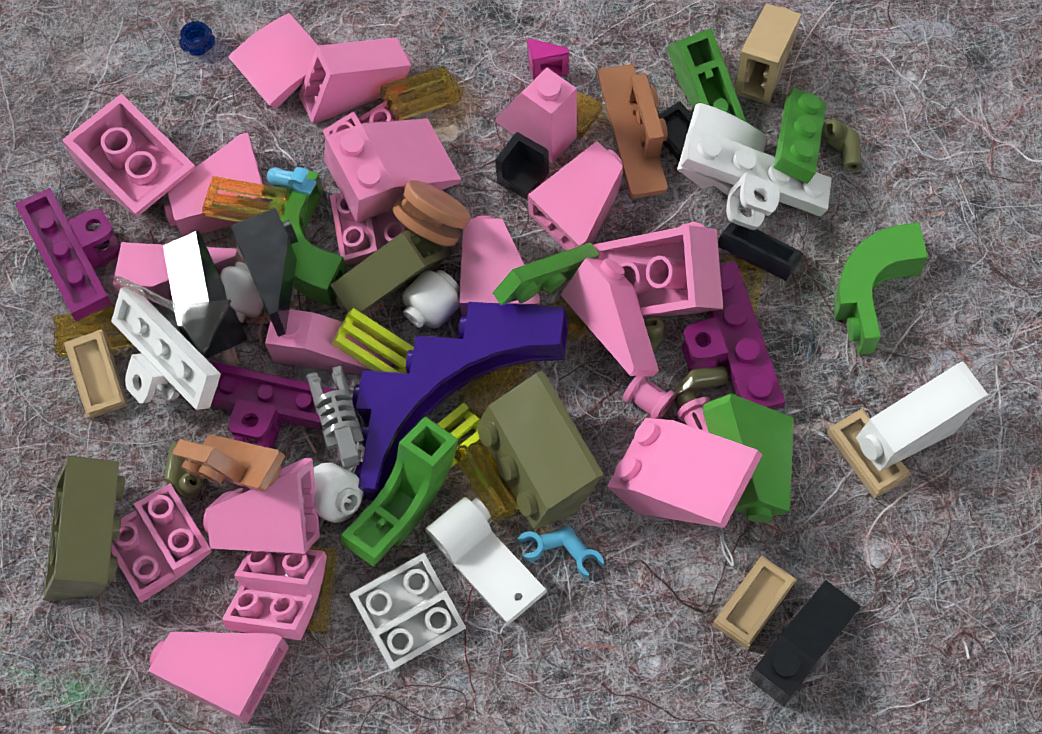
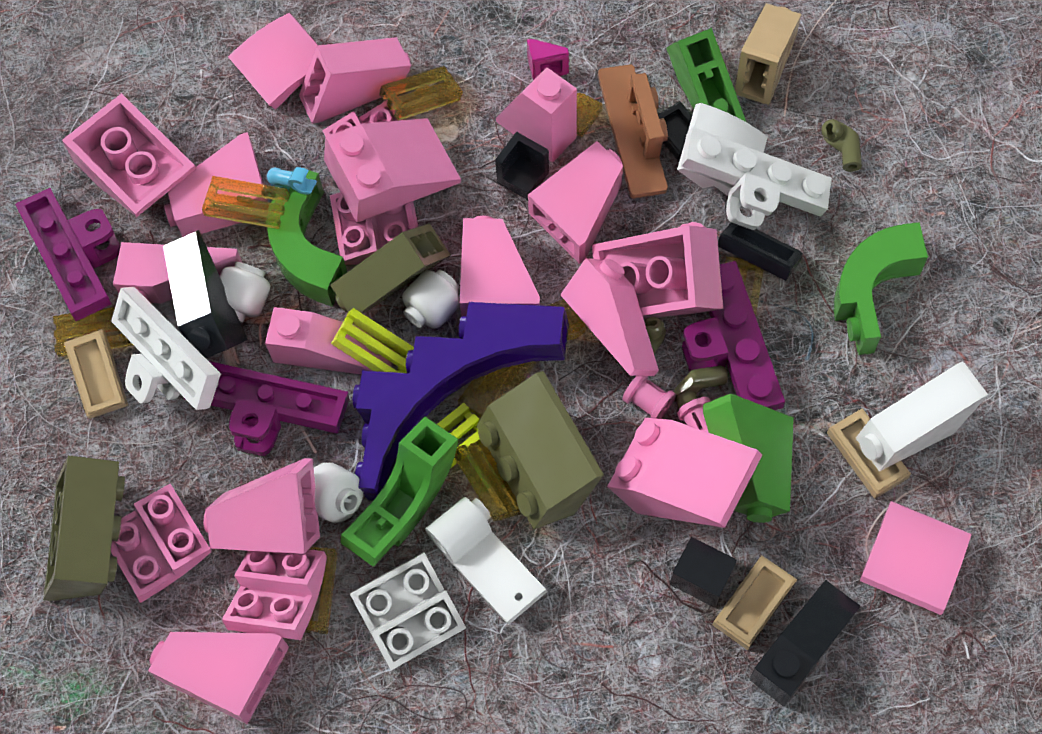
clear smoke piece [114,276,231,356] -> none
olive arm [164,442,203,498] -> none
nougat bracket [172,434,285,493] -> none
clear blue plate [179,21,215,56] -> none
black slope [231,208,298,337] -> none
light grey hinge [307,366,364,469] -> none
nougat head [393,180,471,247] -> none
bright green plate [492,243,600,306] -> none
medium azure arm [518,526,604,580] -> none
bright green plate [773,87,826,184] -> none
none -> black panel [670,537,736,607]
none -> bright pink slope [860,501,971,616]

